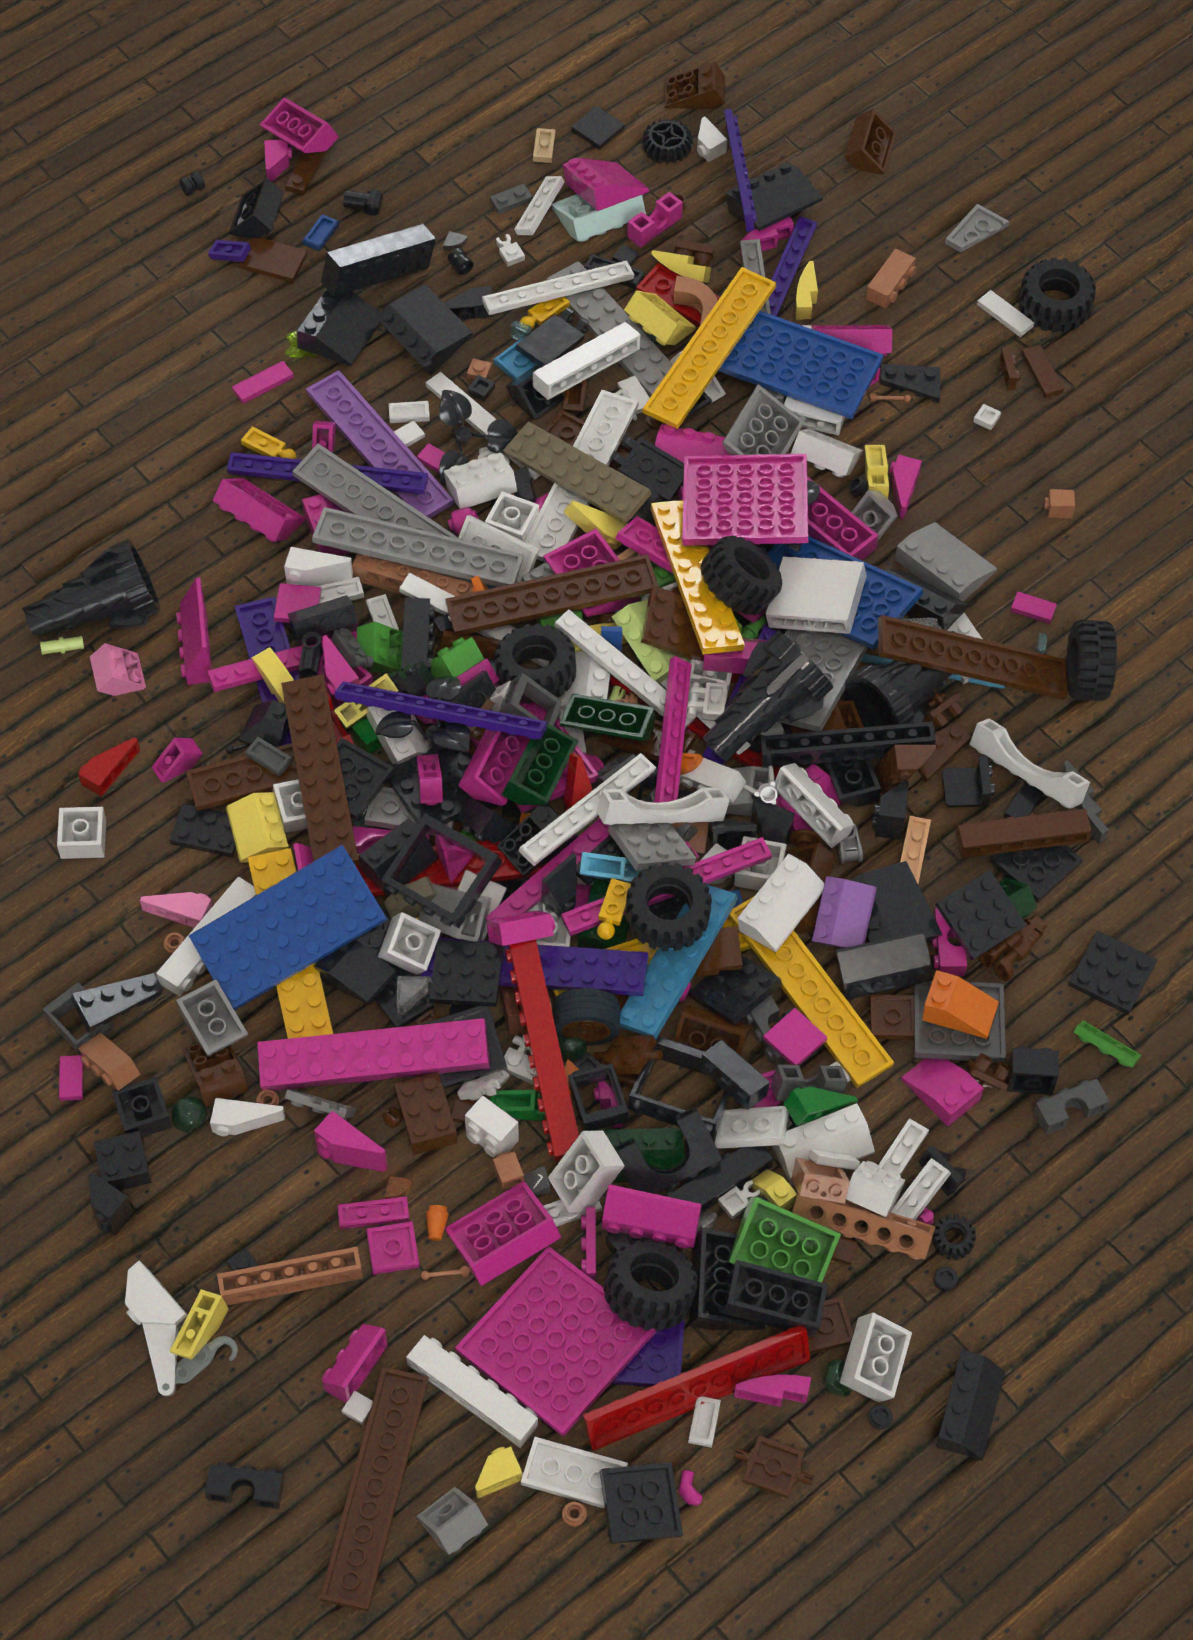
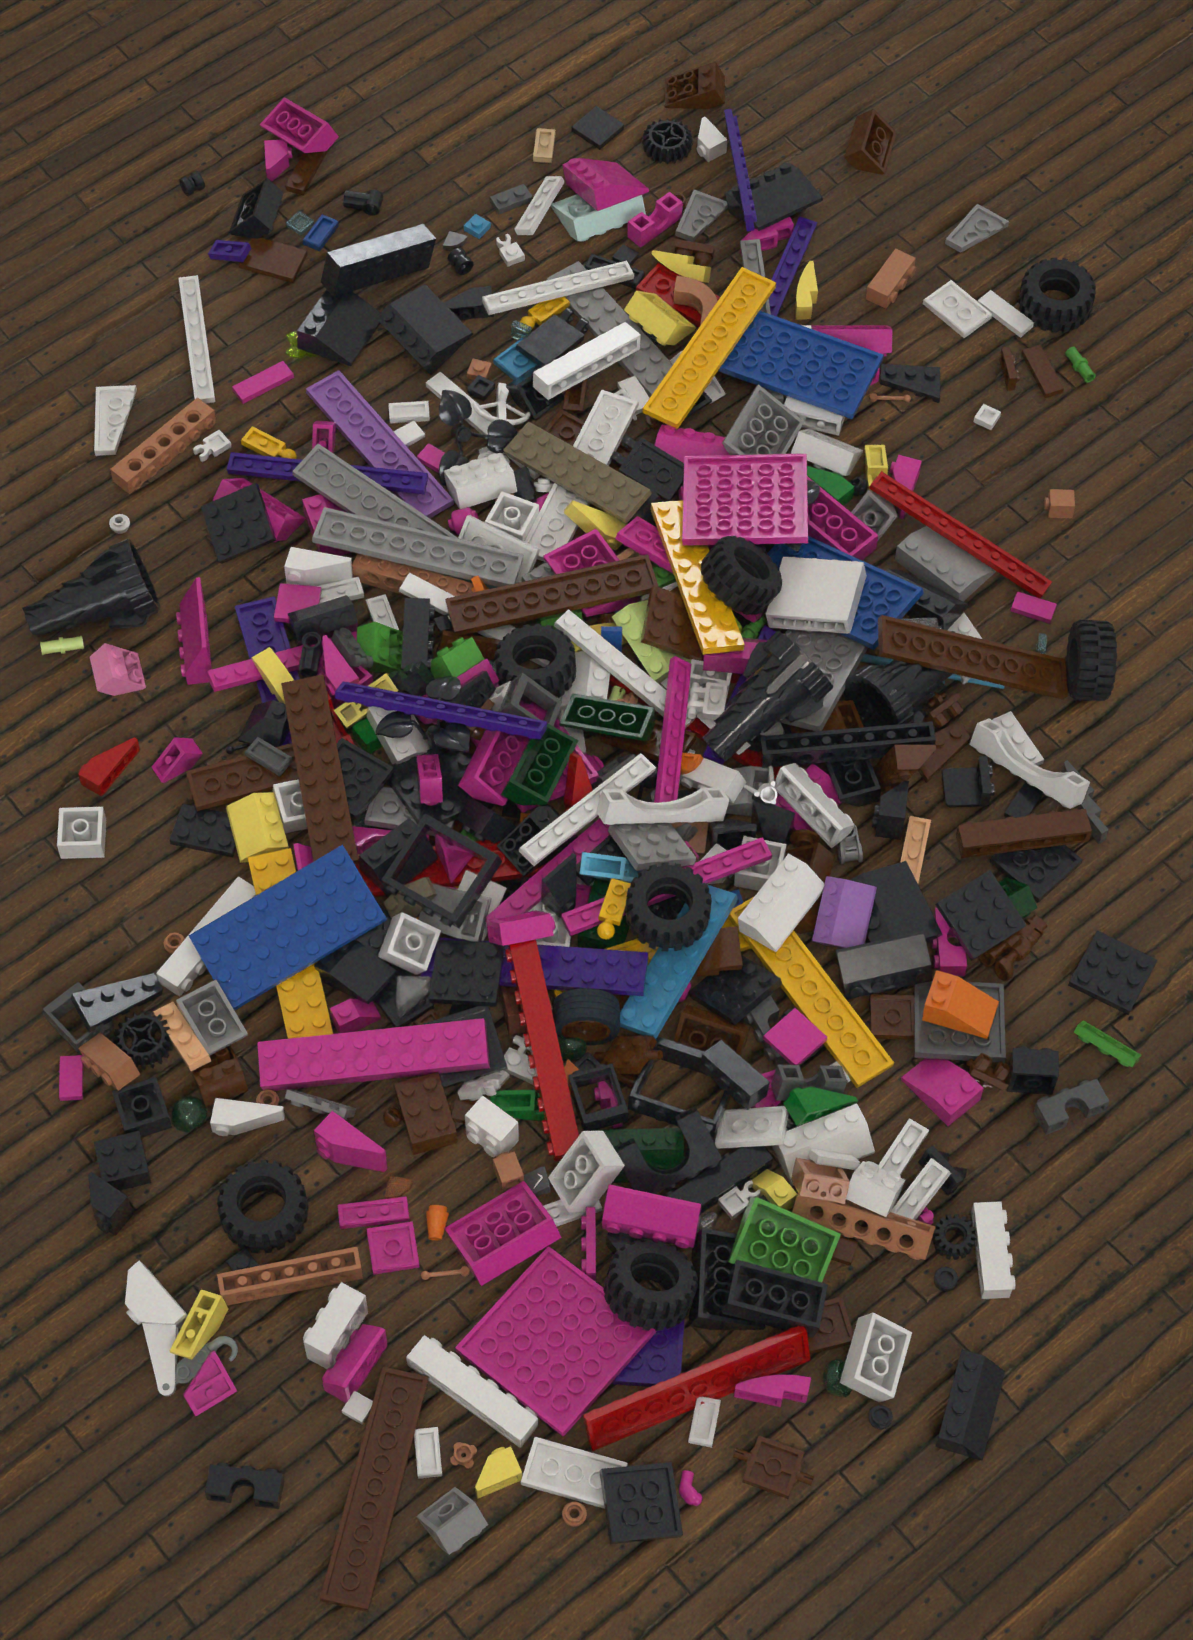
bright pink slope [140,892,213,928] -> none
none -> white wing [94,385,137,456]
none -> white plate [109,514,130,534]
none -> nougat brick [110,397,216,494]
none -> black gear [112,1010,173,1070]
none -> light nougat plate [153,1002,211,1071]
none -> white plate [179,275,215,403]
none -> dark pink wing [183,1350,237,1416]
none -> white plate [193,430,231,462]
none -> black plate [201,483,276,564]
none -> black tyre [217,1159,308,1253]
none -> clear light blue tile [286,211,314,235]
none -> white brick [303,1282,368,1369]
none -> dark pink slope [330,999,382,1033]
none -> white tile [414,1427,442,1479]
none -> nougat plate [450,1442,477,1469]
none -> dark azure plate [464,214,491,239]
none -> white piece [472,383,531,425]
none -> white plate [534,478,554,492]
none -> light grey wing [675,190,728,242]
none -> green slope [807,466,854,506]
none -> red plate [869,471,1052,599]
none -> white tile [923,280,992,338]
none -> white brick [971,1202,1015,1299]
none -> white plate [993,711,1044,766]
none -> bright green pin [1065,347,1096,383]

